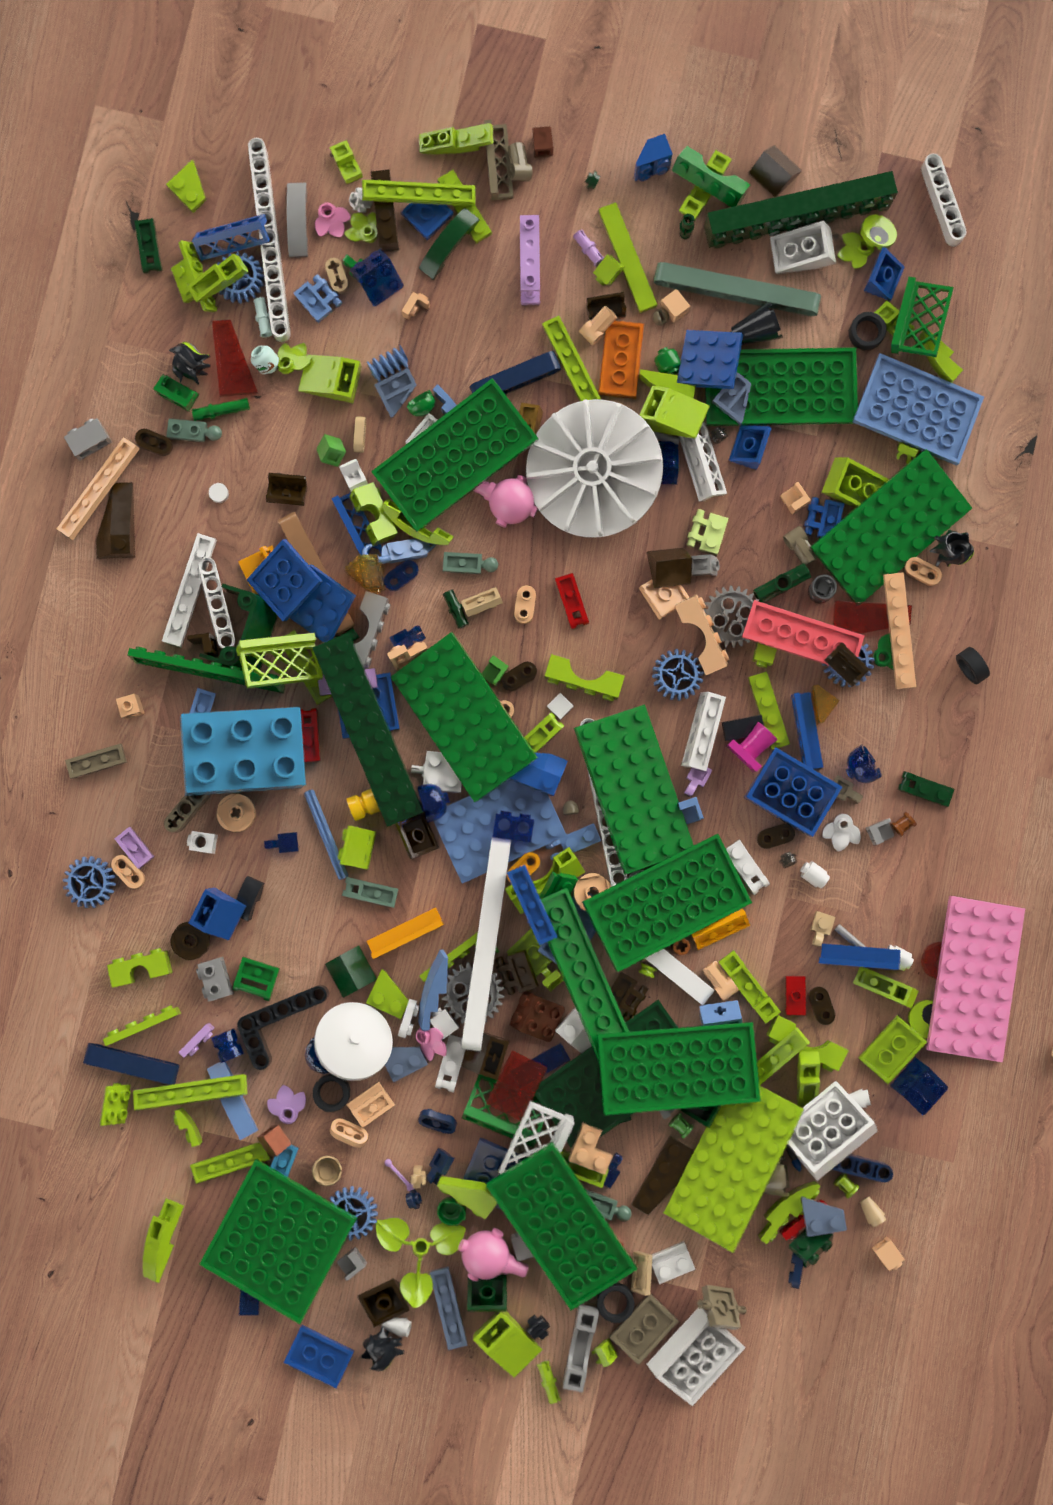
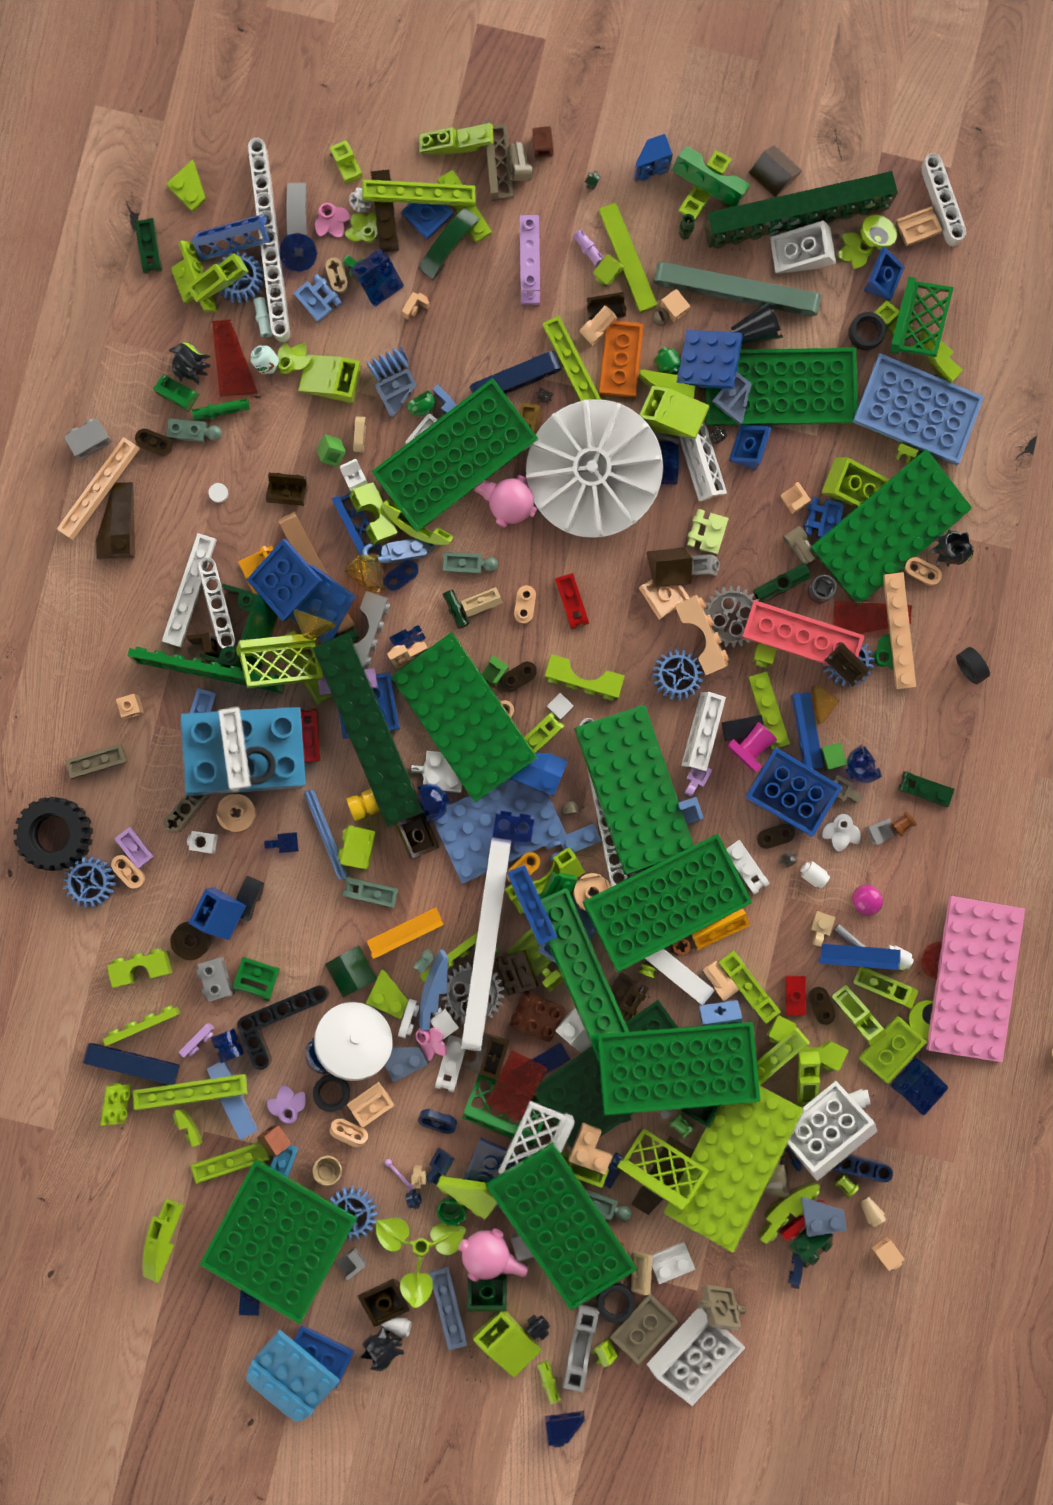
none -> black tyre [13,797,93,871]
none -> white fence [219,707,251,792]
none -> black tyre [246,746,276,785]
none -> dark azure plate [246,1329,340,1422]
none -> clear blue plate [280,233,318,272]
none -> clear yellow slope [294,609,336,640]
none -> sand green plate [413,948,434,973]
none -> clear smoke plate [536,387,553,403]
none -> clear blue slope [545,1411,585,1448]
none -> lime fence [617,1128,710,1213]
none -> bright green panel [820,743,847,771]
none -> lime slope [831,985,886,1046]
none -> dark pink hair [852,885,883,916]
none -> light nougat plate [896,206,942,247]

